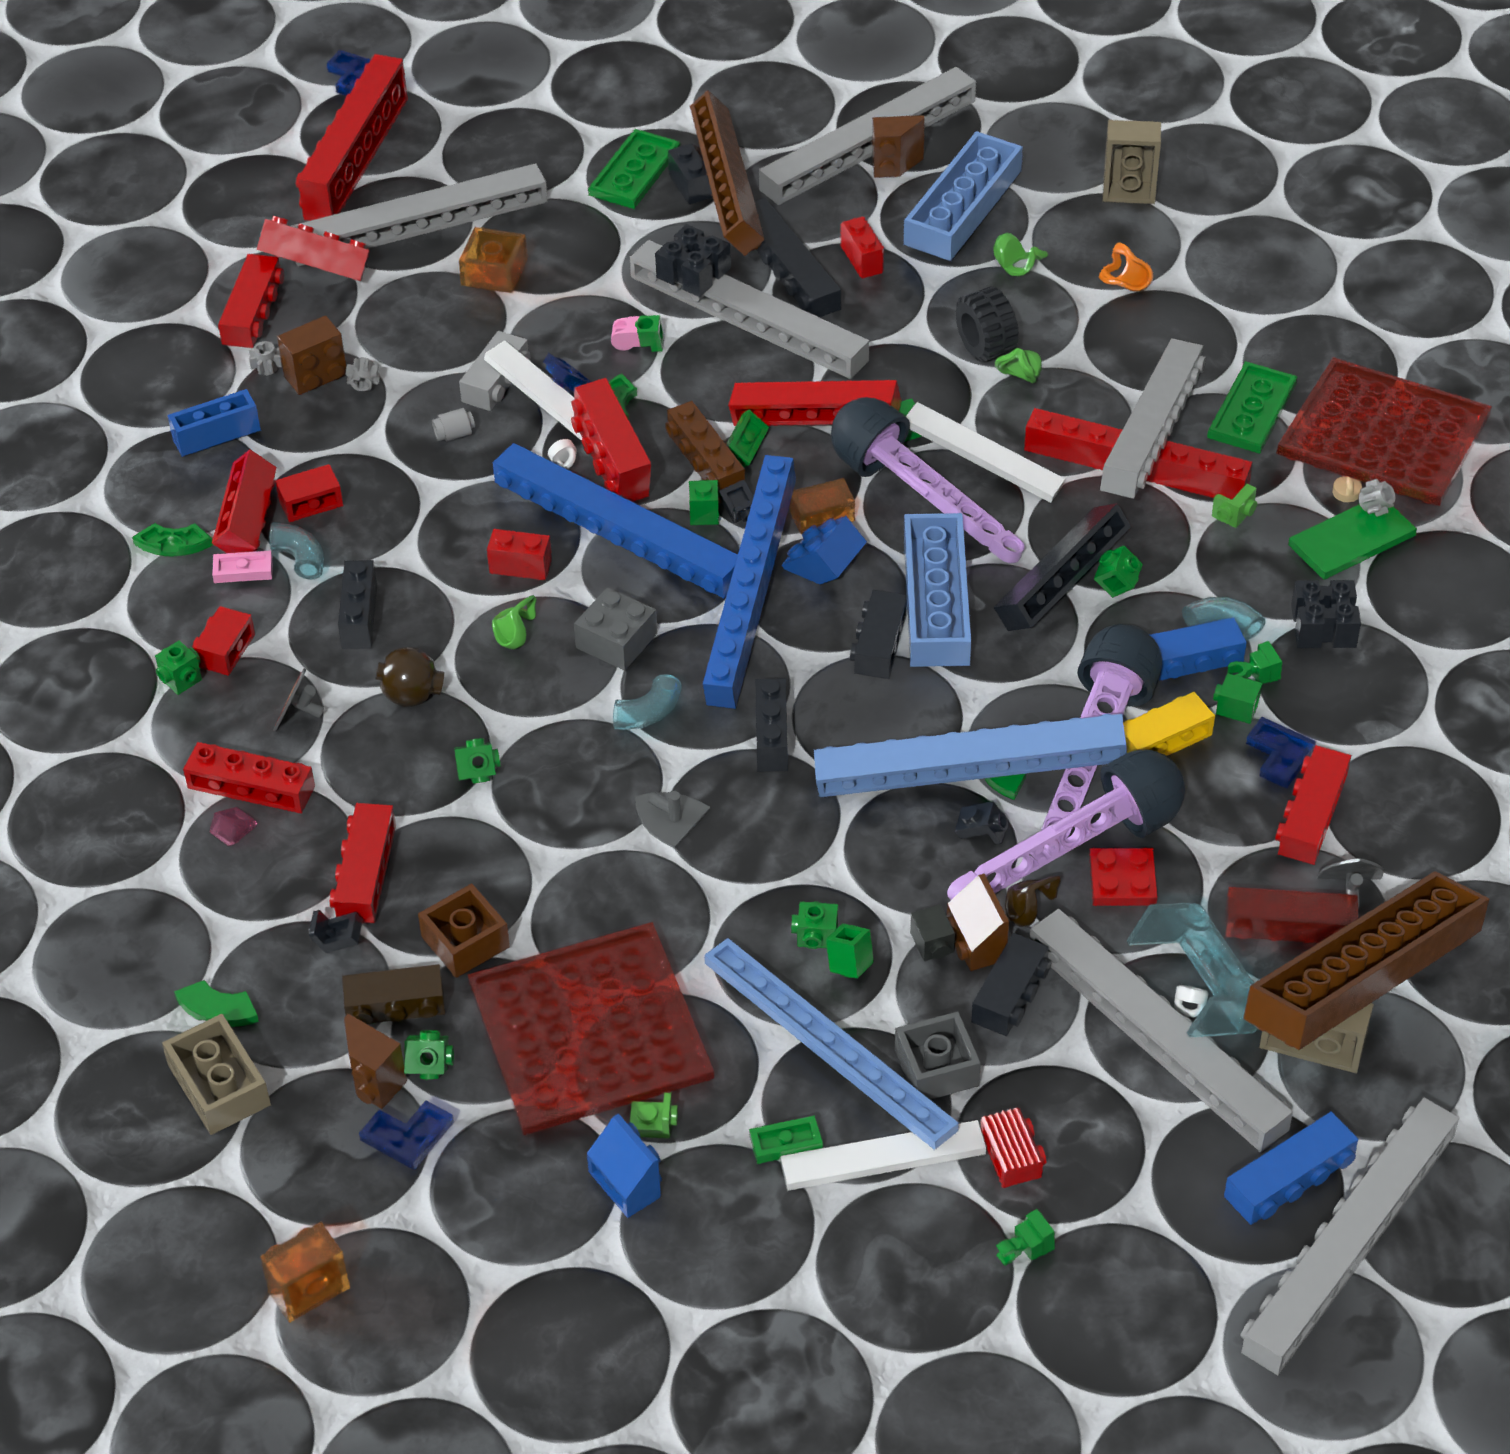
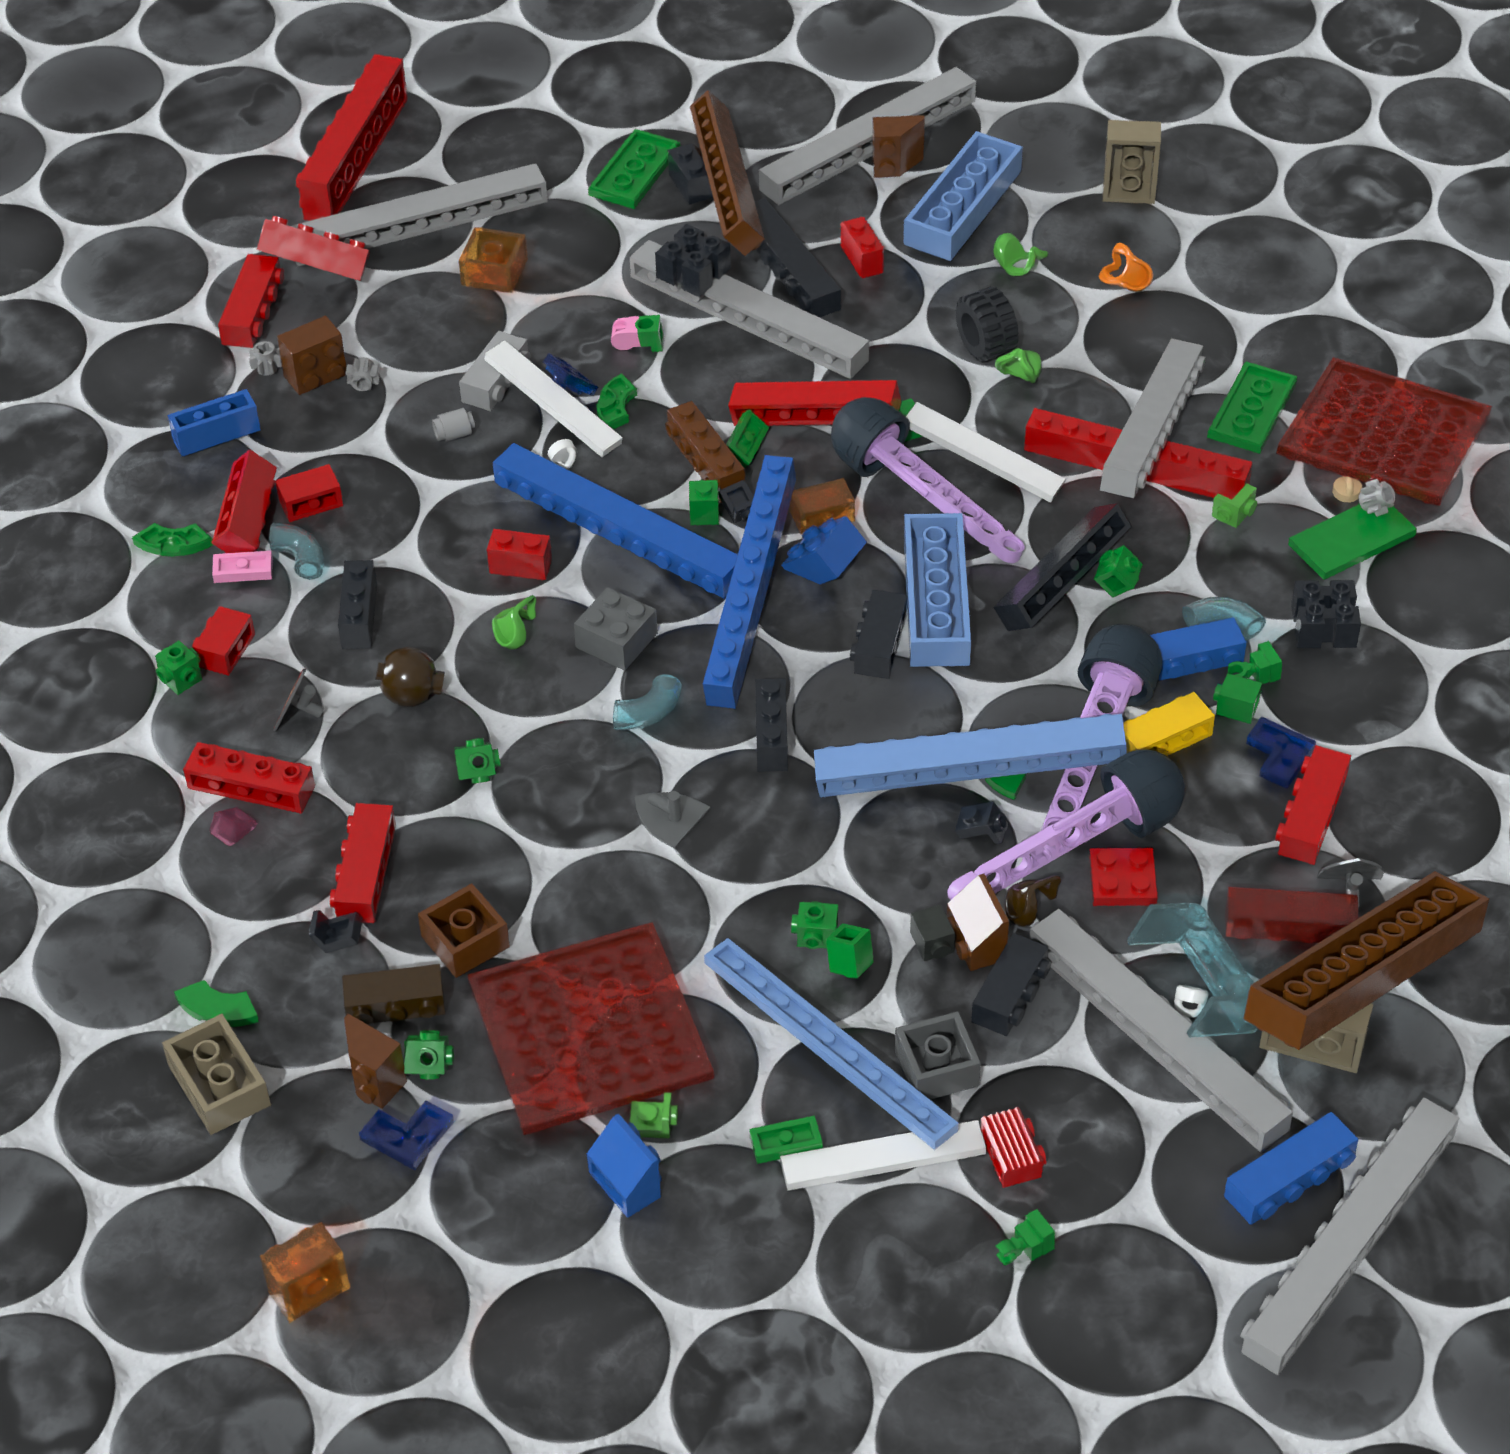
clear blue plate [326,50,371,96] -> none
red brick [571,378,651,502] -> none

